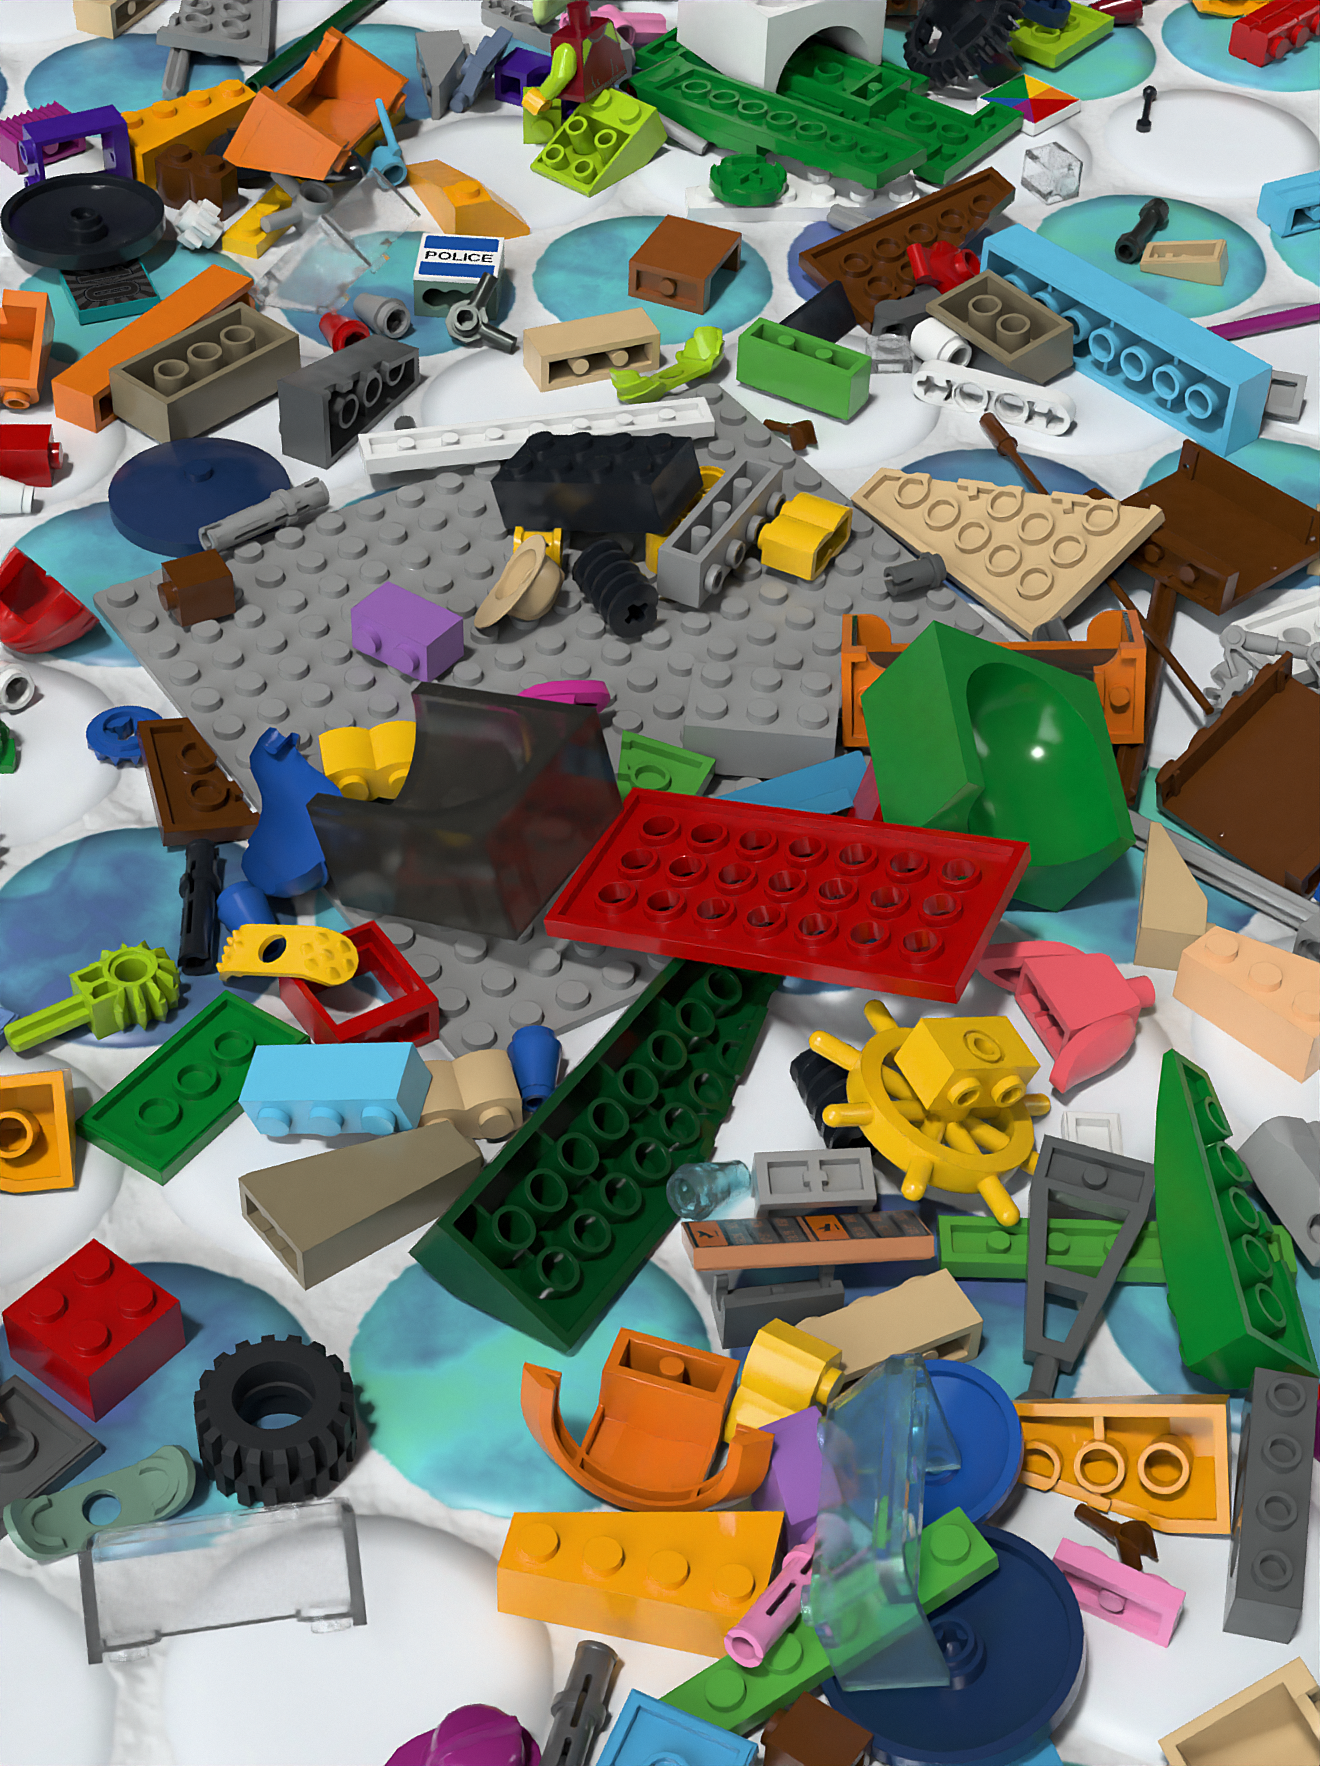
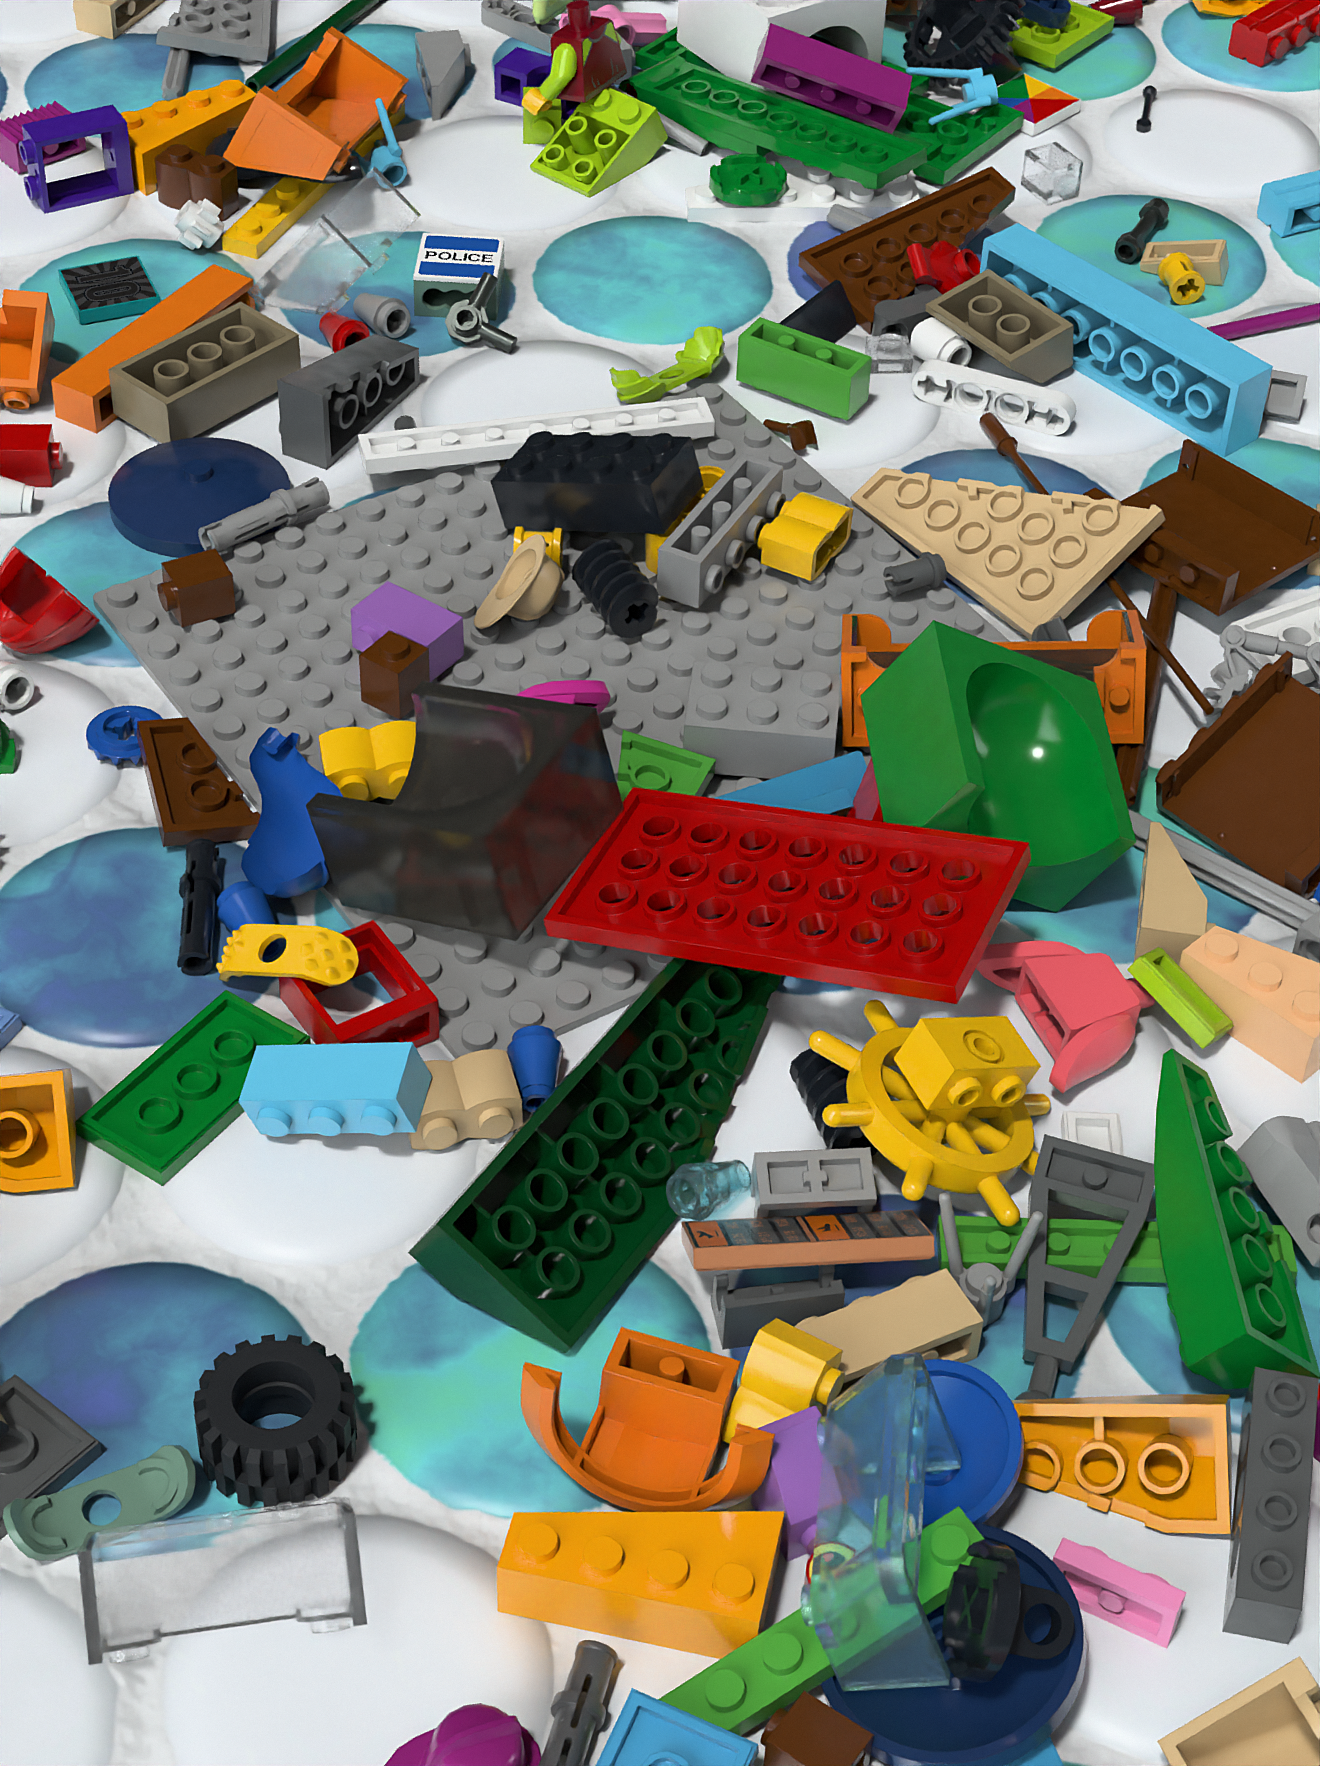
black dish [0,173,166,270] -> none
red brick [2,1238,186,1423] -> none
lime gear [4,940,181,1052] -> none
dark tan slope [238,1120,484,1291] -> none
light grey bar [260,172,365,251] -> none
light orange wedge [405,159,530,240] -> none
sand blue plate [449,26,513,113] -> none
tan brick [523,307,661,393] -> none
dark orange panel [628,215,742,315] -> none
bright pink pin [724,1515,858,1668] -> none
reddish brown hand [1074,1503,1158,1571] -> none
none -> reddish brown brick [359,630,430,720]
none -> magenta brick [750,23,912,134]
none -> medium azure plant [906,67,998,125]
none -> light grey plant [939,1192,1044,1327]
none -> black tile [942,1539,1074,1683]
none -> lime tile [1127,947,1234,1049]
none -> yellow bush [1157,252,1205,305]

